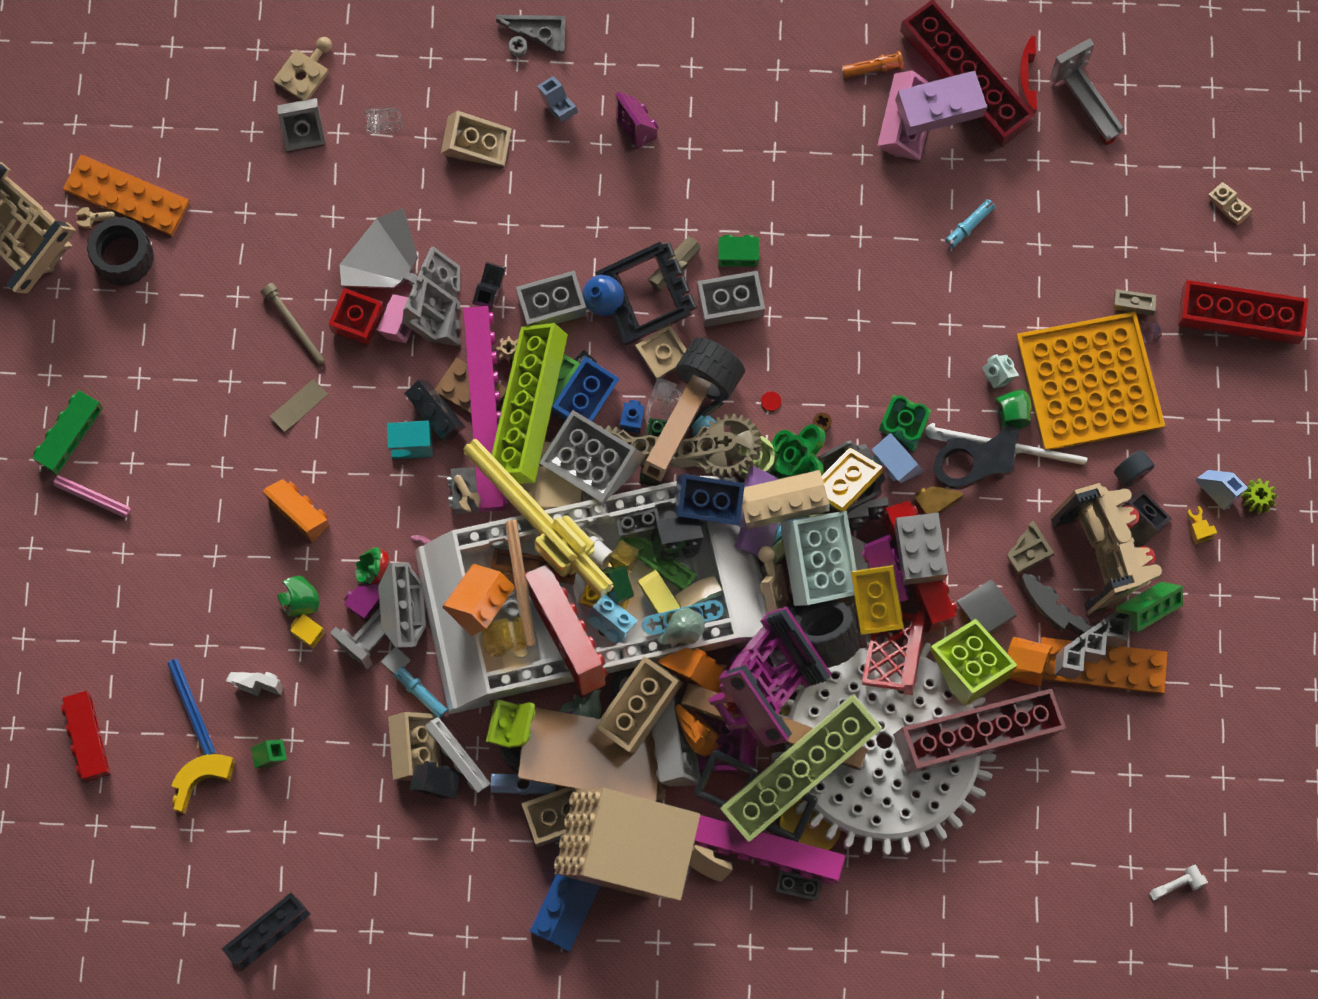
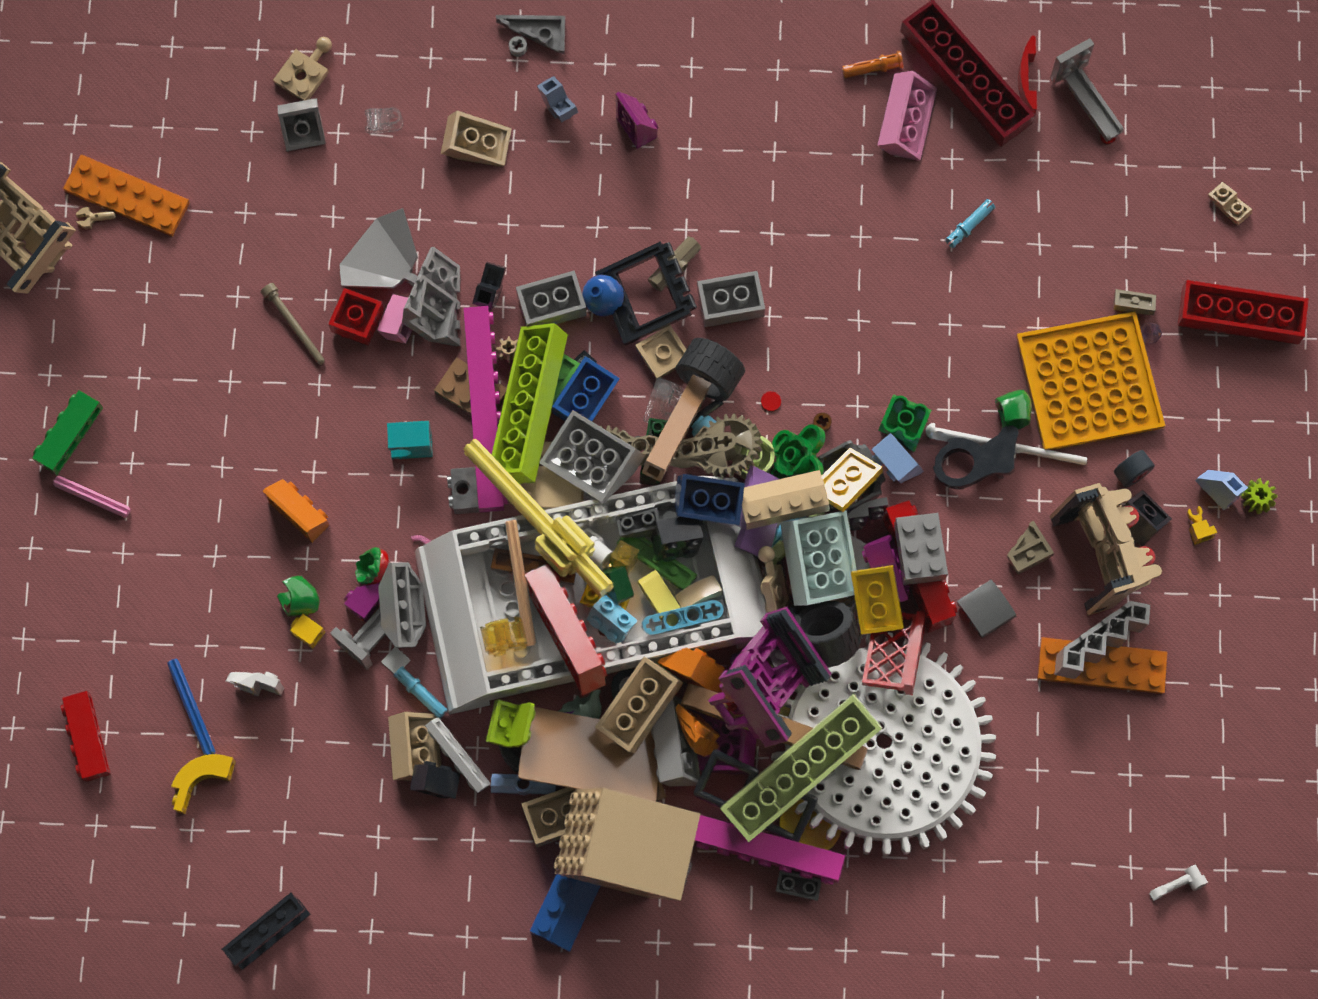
black tyre [87,217,154,286] -> none
green brick [251,740,287,768] -> none
dark tan sticker [270,379,328,432] -> none
black brick [404,380,465,440] -> none
orange slope [442,564,515,637] -> none
tan bar [454,475,481,512] -> none
blue brick [620,400,645,434] -> none
sand green hair [659,608,705,645] -> none
tan slope [689,845,733,882] -> none
green brick [718,234,759,267] -> none
brick [893,689,1066,775] -> none
lavender brick [895,71,987,136] -> none
pearl gold slope [913,486,963,515] -> none
lime slope [930,619,1017,706] -> none
light aqua brick [982,354,1019,388] -> none
orange slope [1007,637,1053,687] -> none
dark grey slope [1019,573,1091,636] -> none
green panel [1116,582,1183,632] -> none

